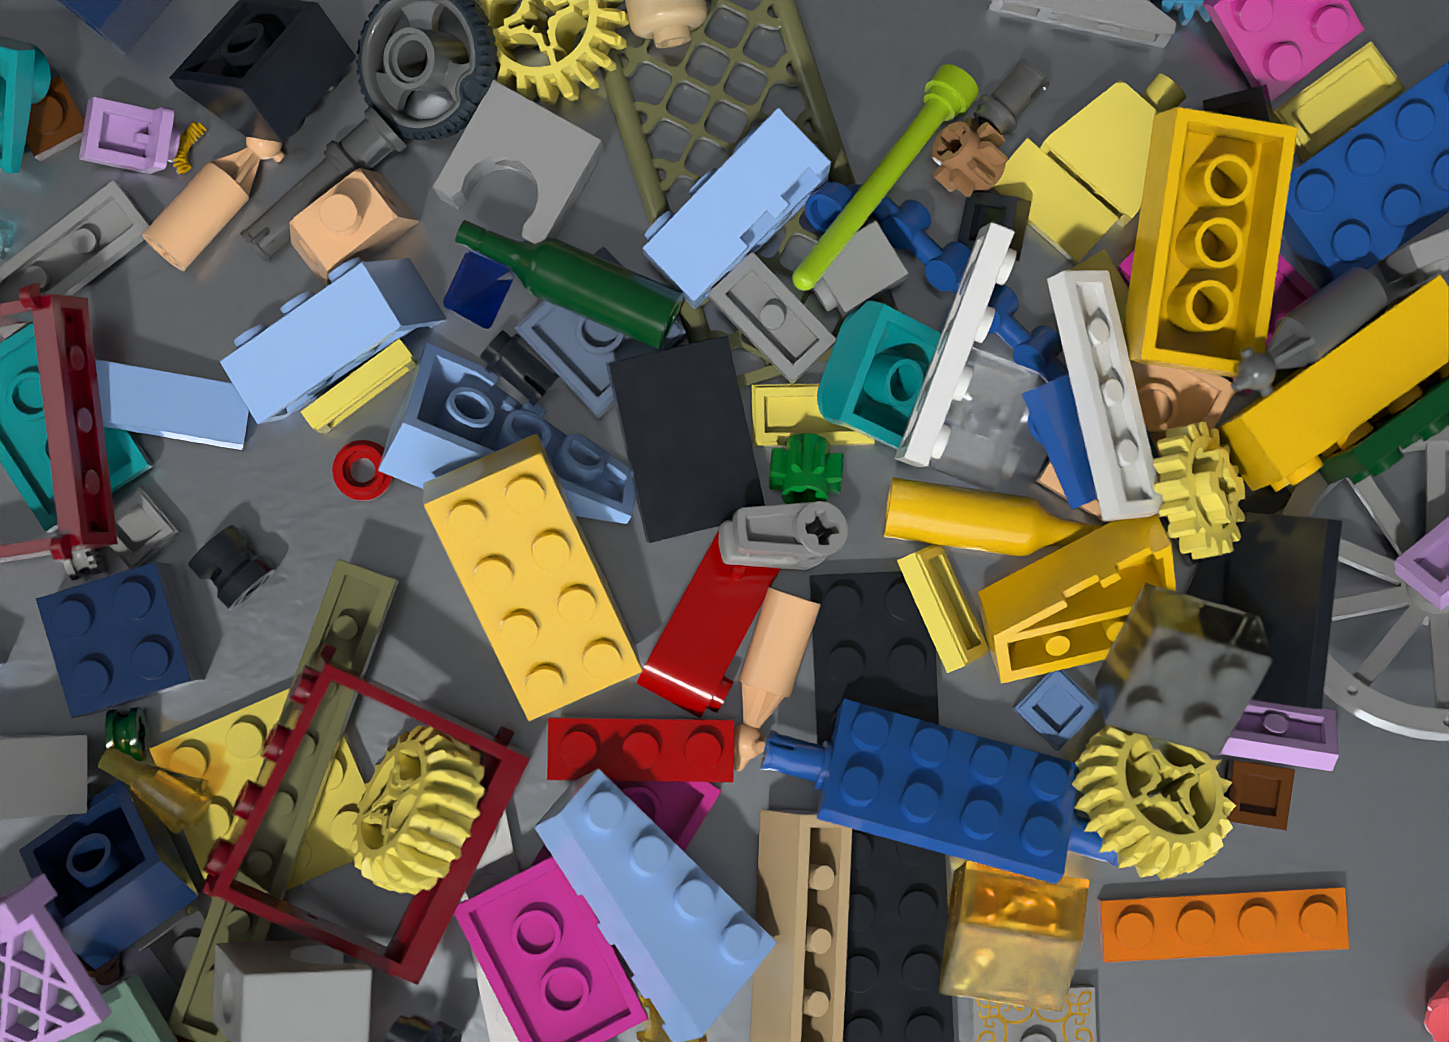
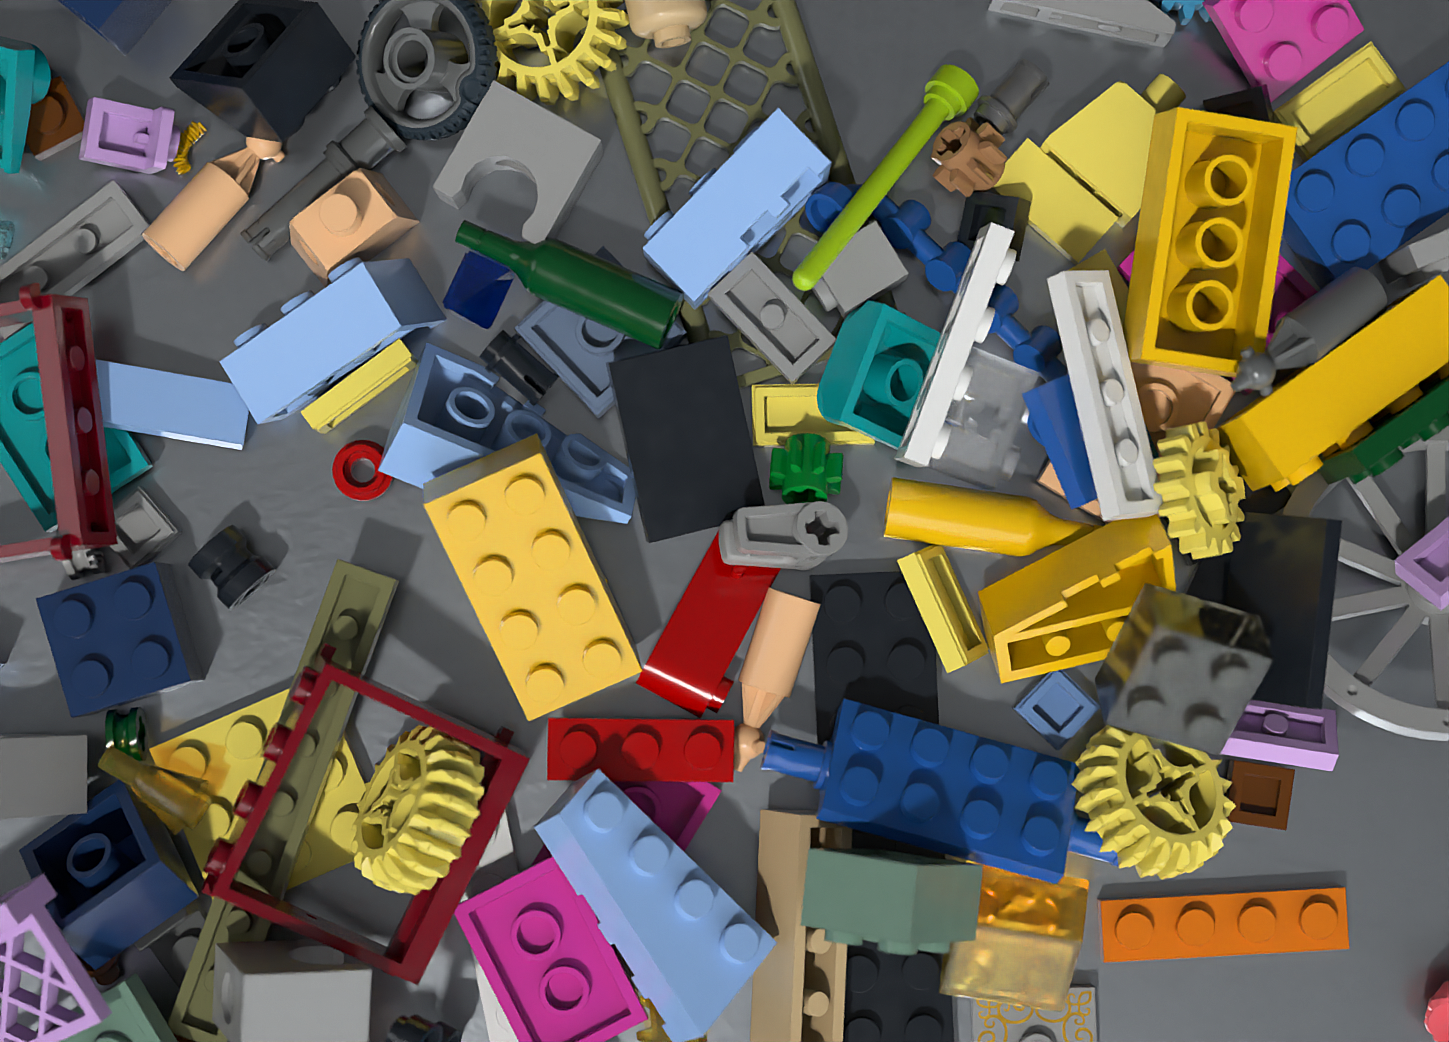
none -> sand green brick [800,848,983,955]

